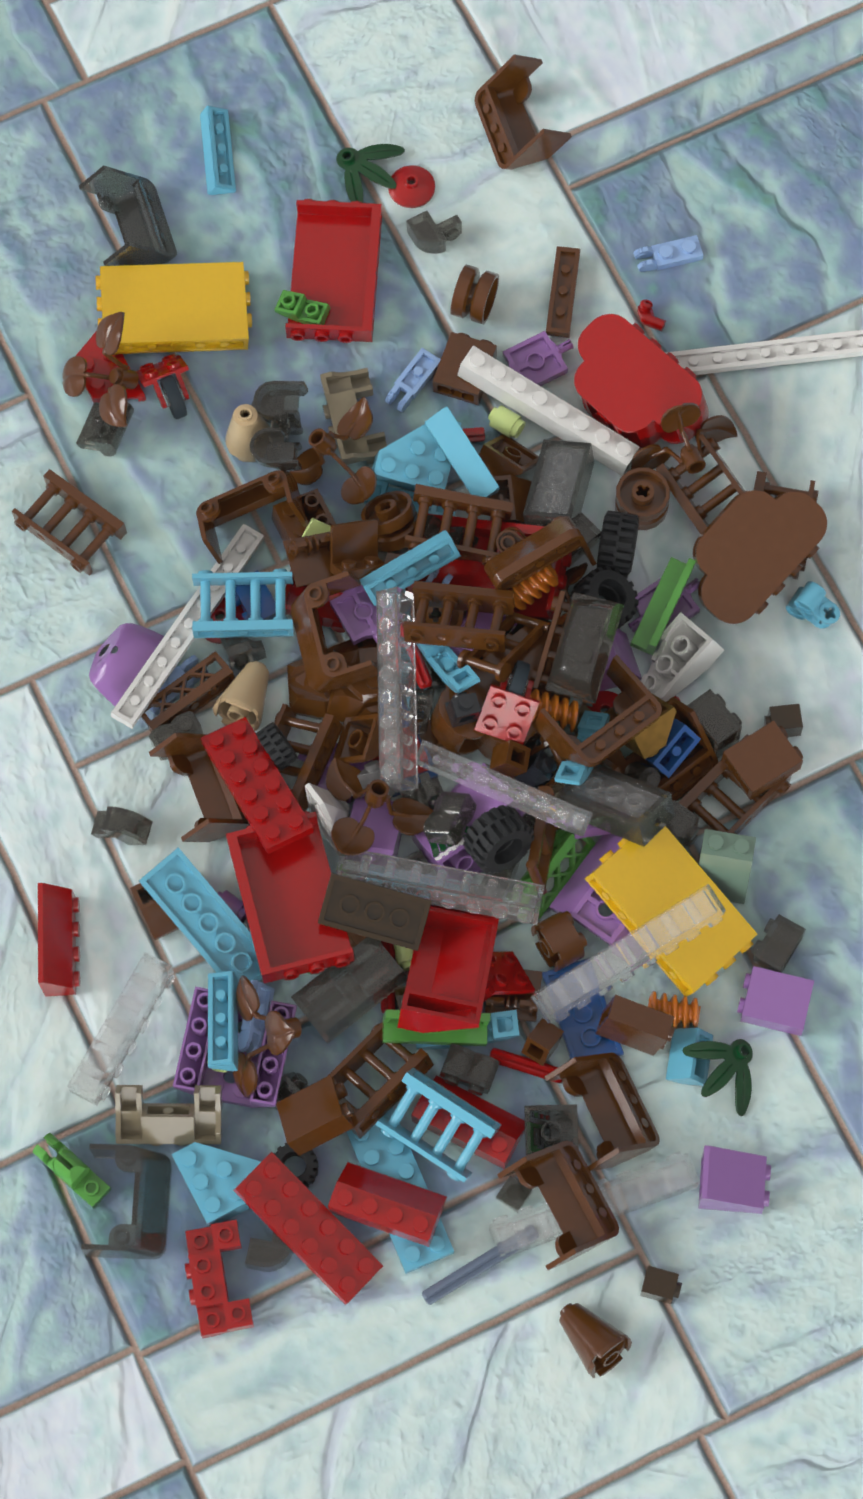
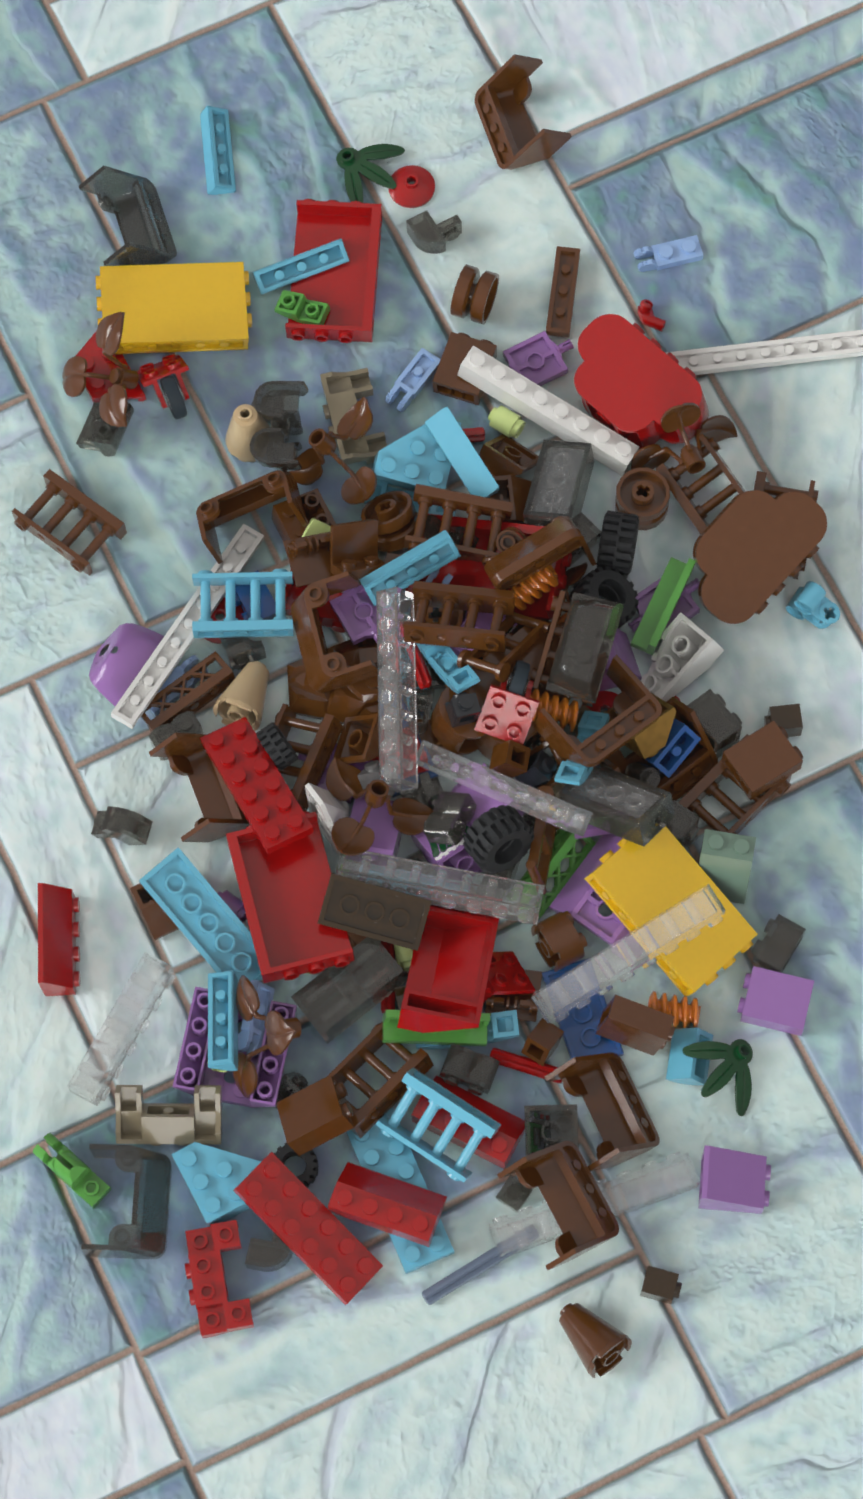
none -> medium azure slope [252,239,350,295]

